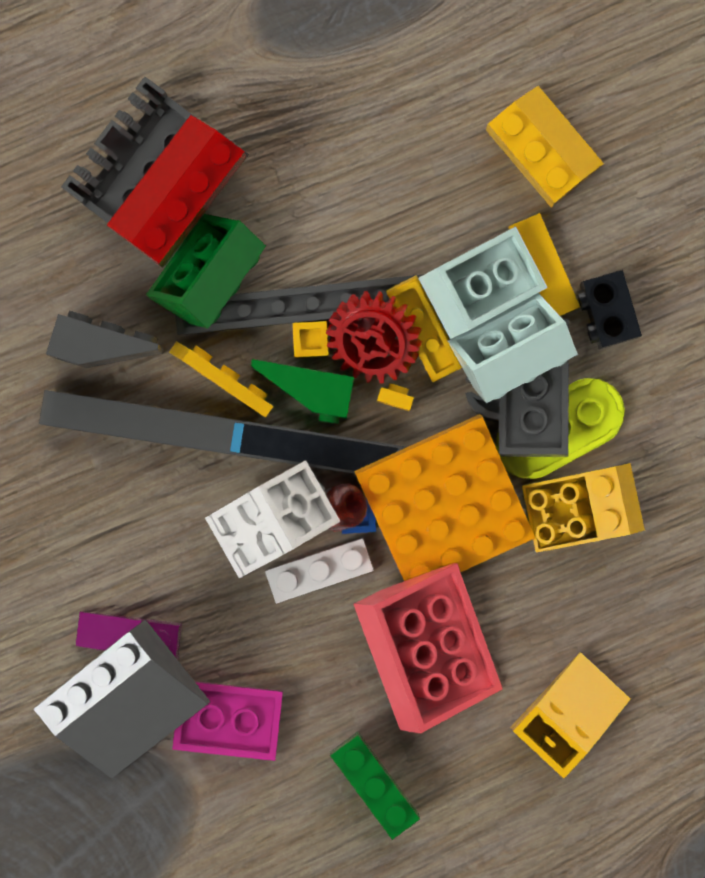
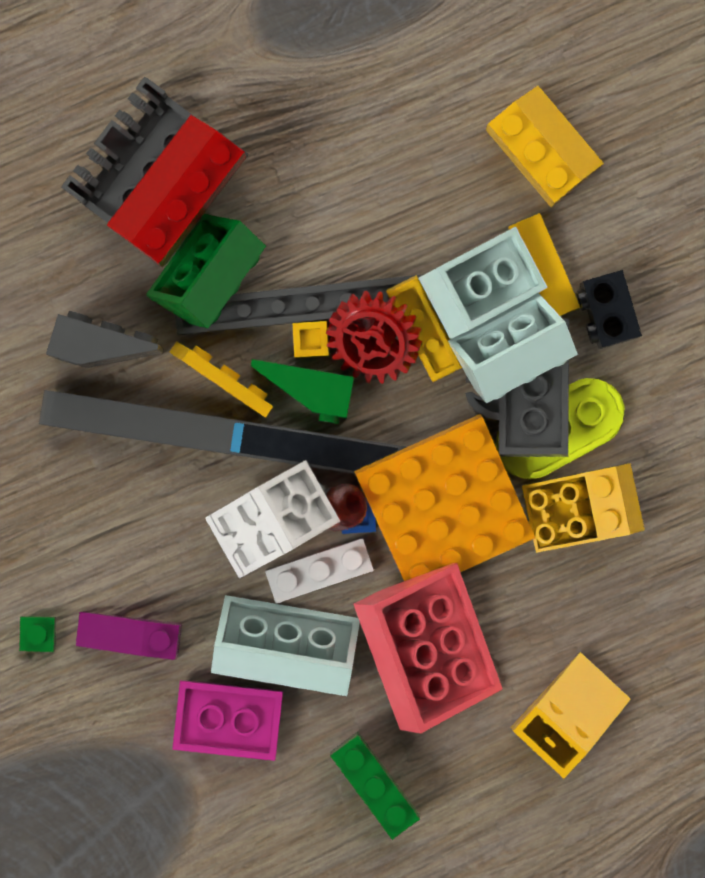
dark grey slope [34,620,210,779] -> none
yellow plate [377,383,414,412] -> none
none -> green plate [19,616,56,652]
none -> light aqua slope [211,595,360,696]

